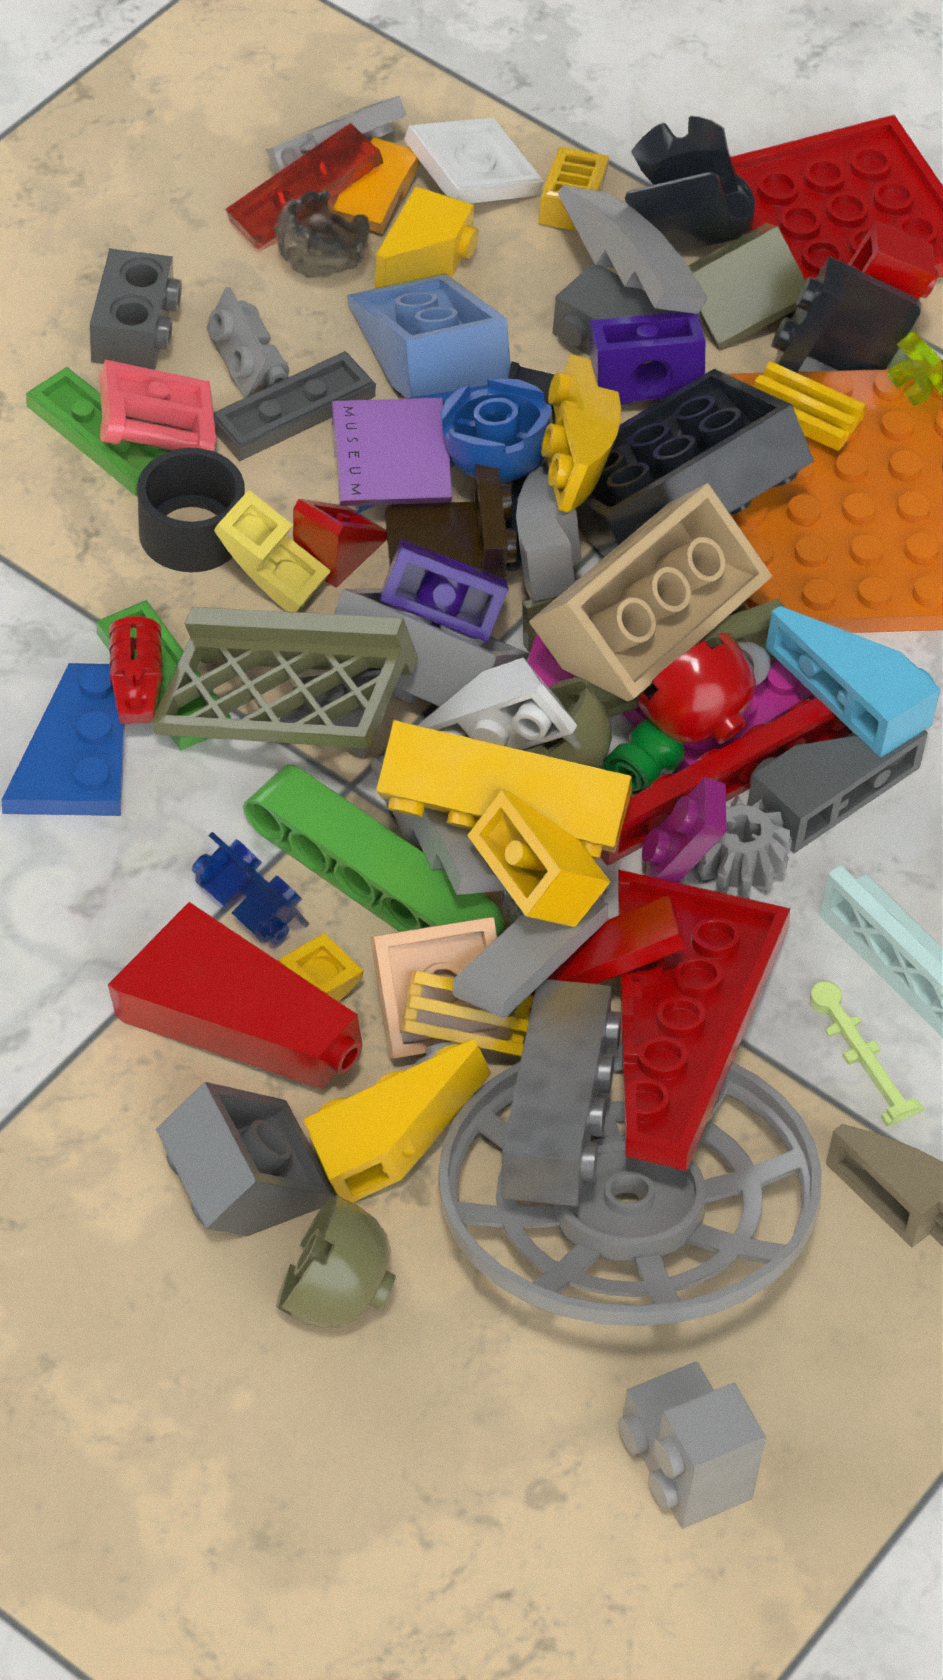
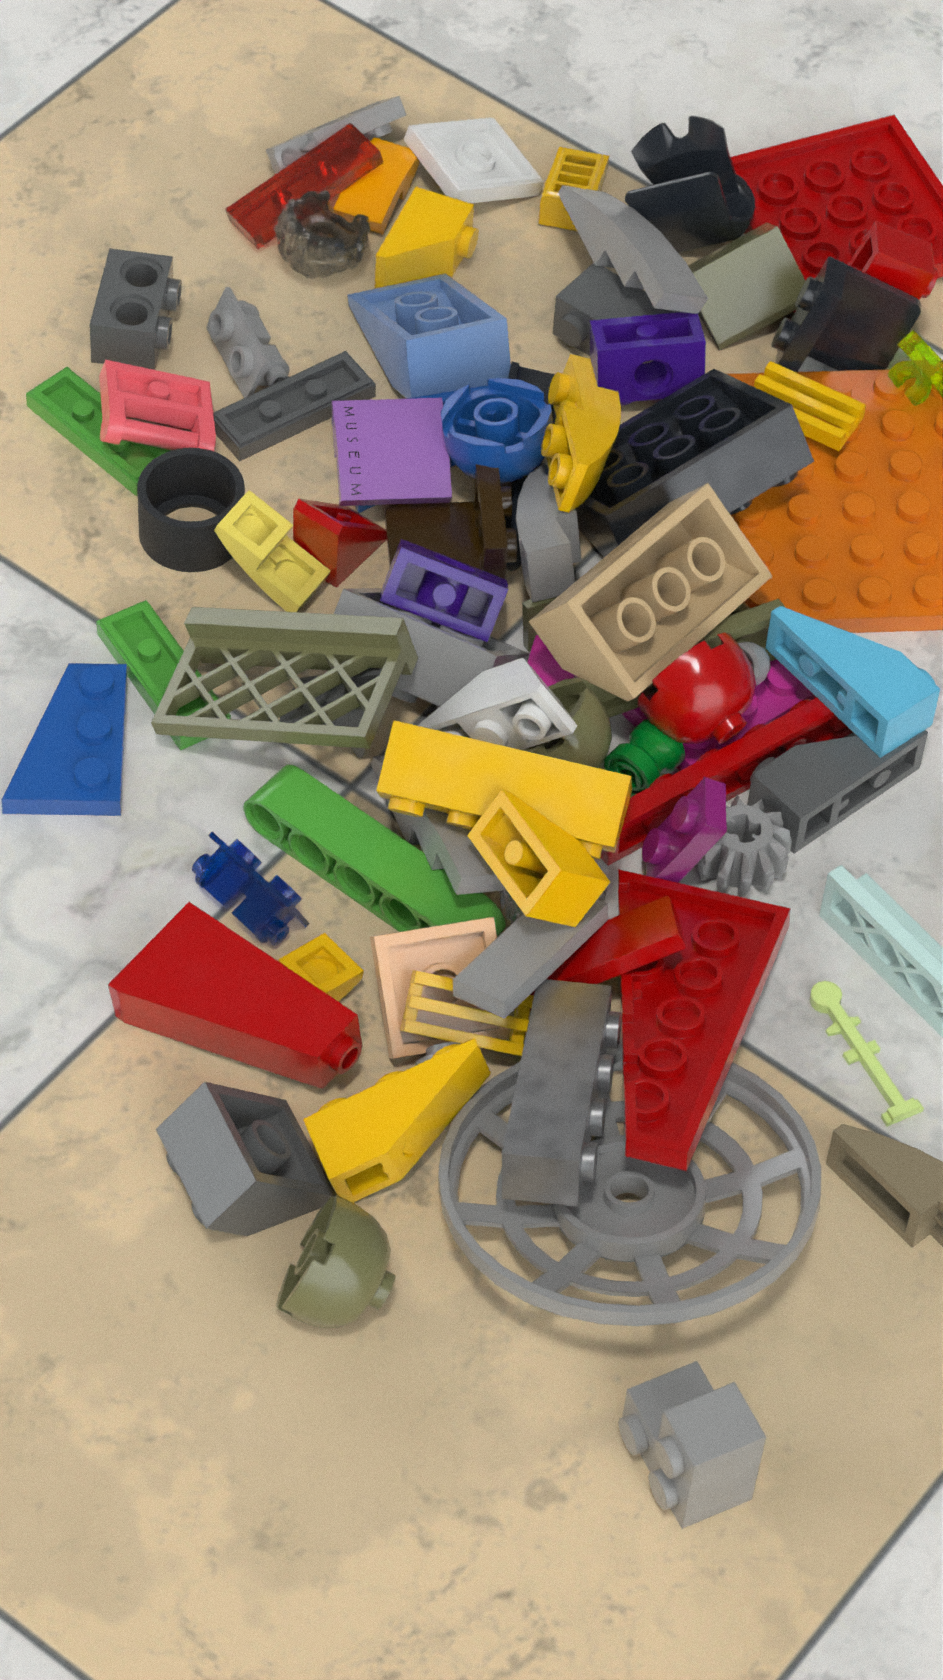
red hinge [109,616,162,724] -> none

